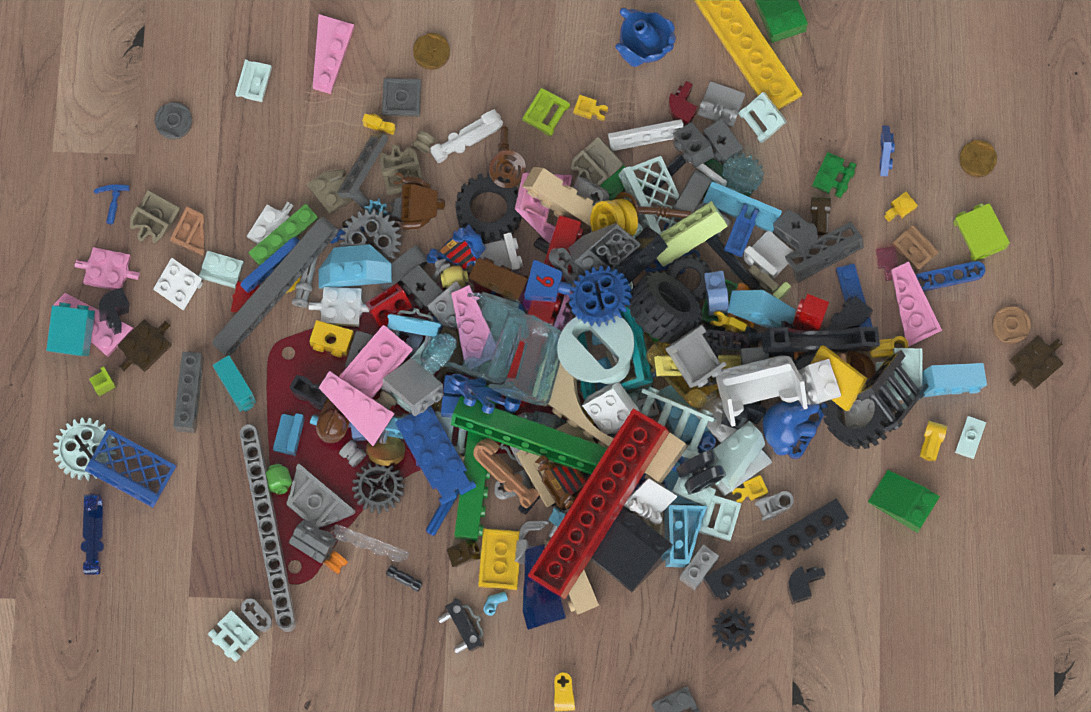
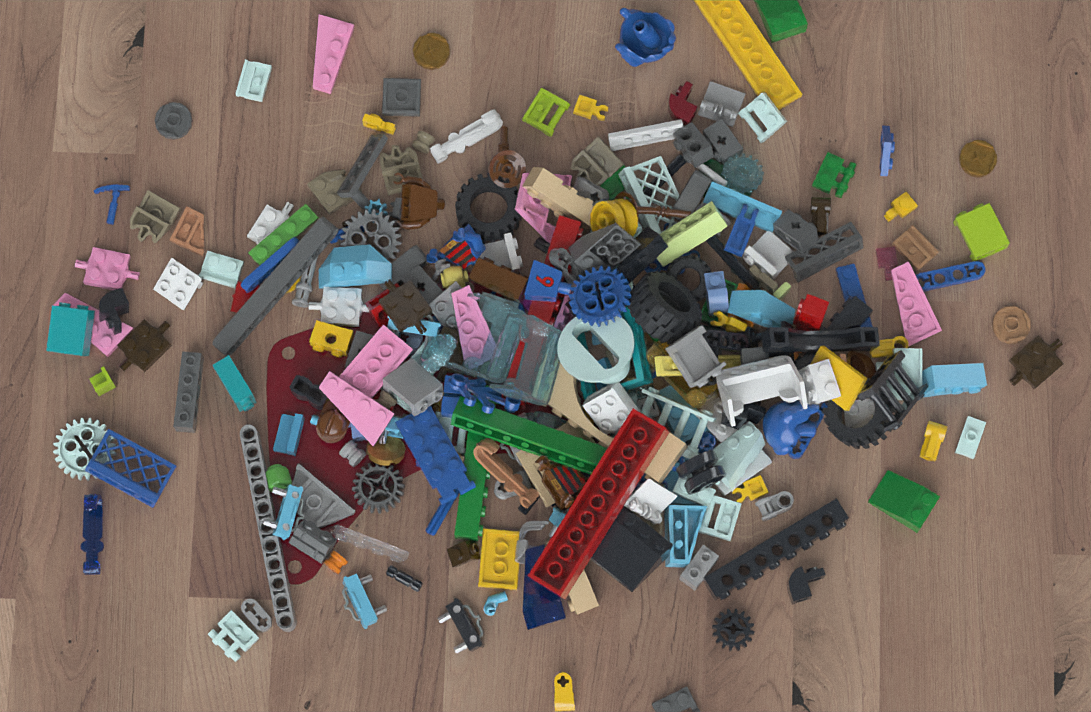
none -> medium azure piece [263,484,305,540]
none -> medium azure piece [342,574,387,629]
none -> dark brown plate [379,279,432,334]

